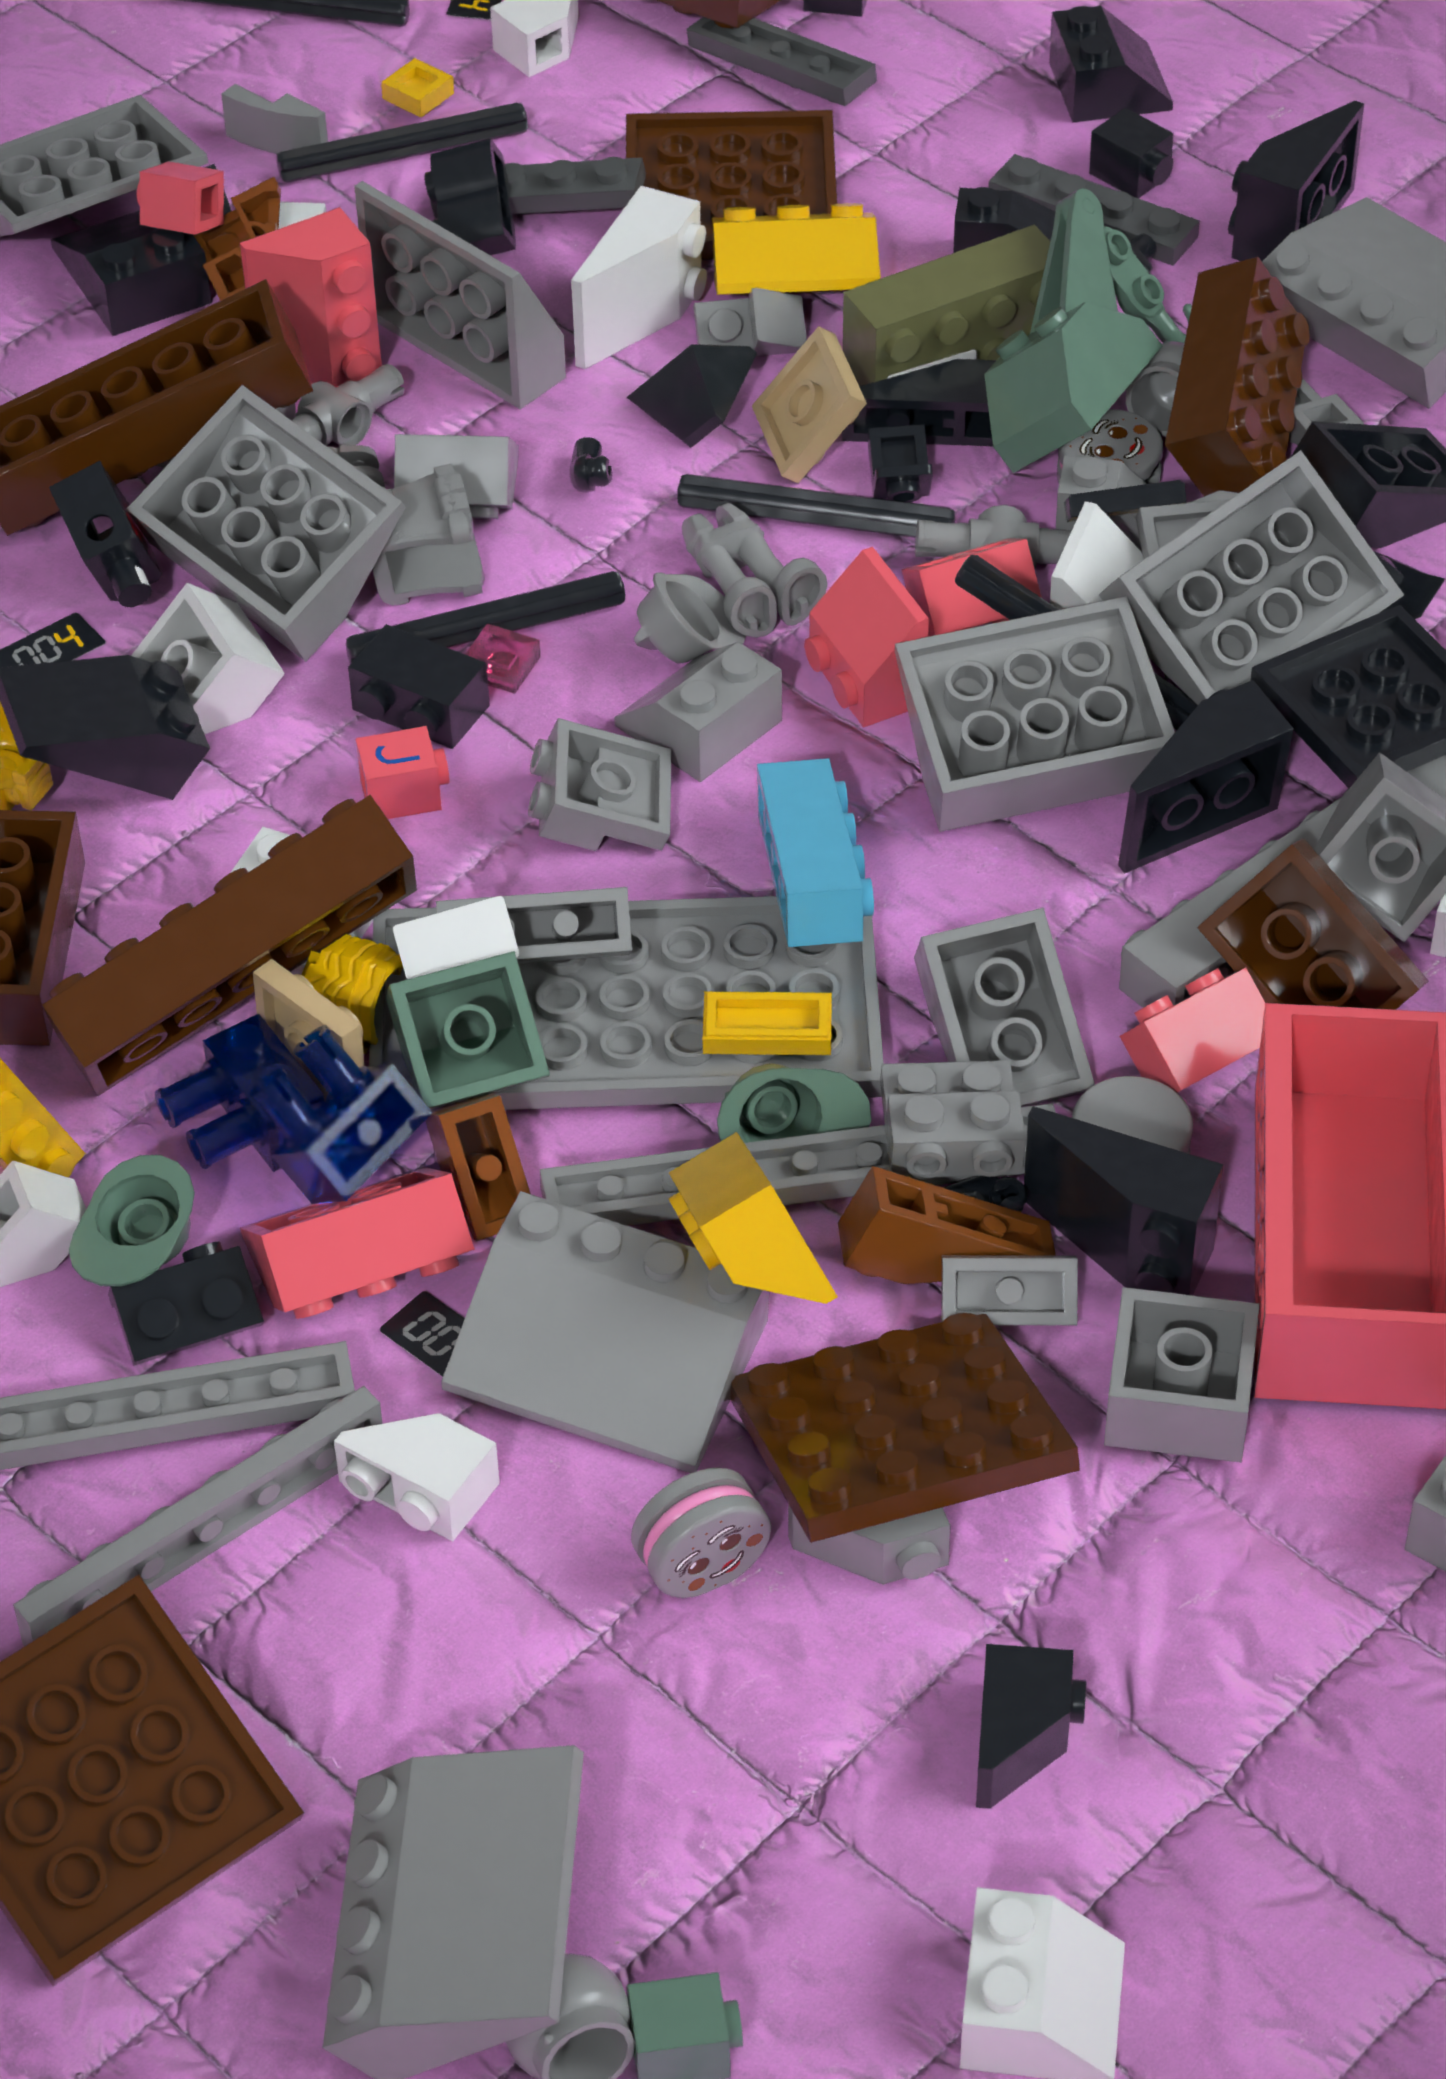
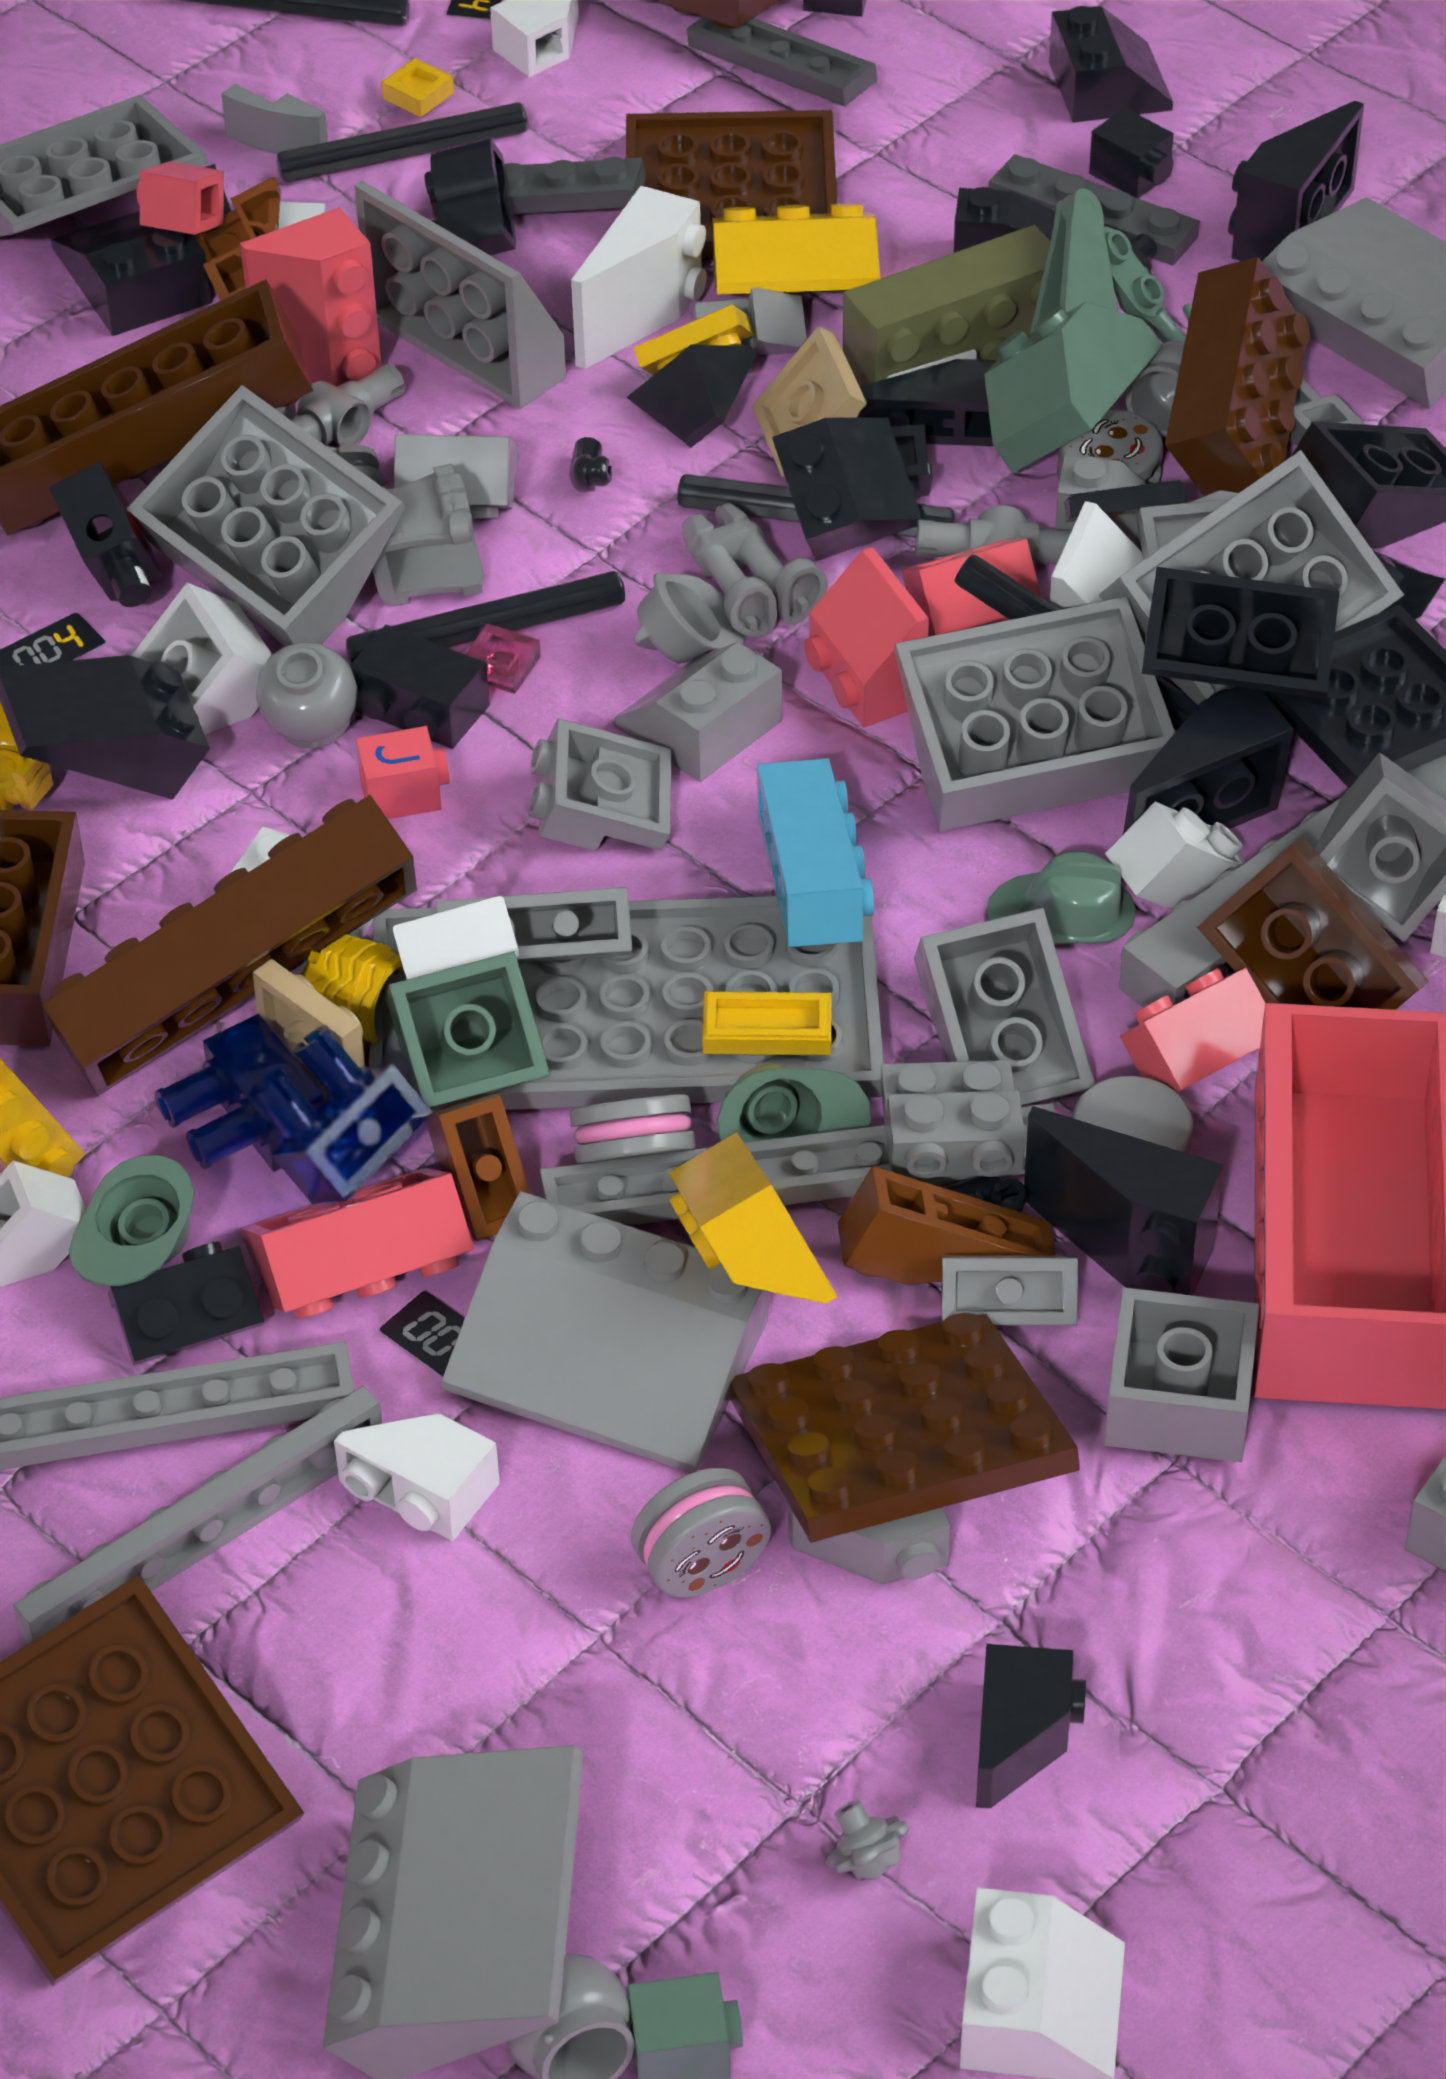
none -> light grey piece [256,642,357,749]
none -> light grey head [569,1094,695,1164]
none -> yellow plate [633,304,755,375]
none -> black slope [772,418,923,561]
none -> light grey plant [825,1800,909,1880]
none -> sand green piece [986,851,1136,945]
none -> white slope [1105,802,1245,909]
none -> black slope [1142,567,1340,699]

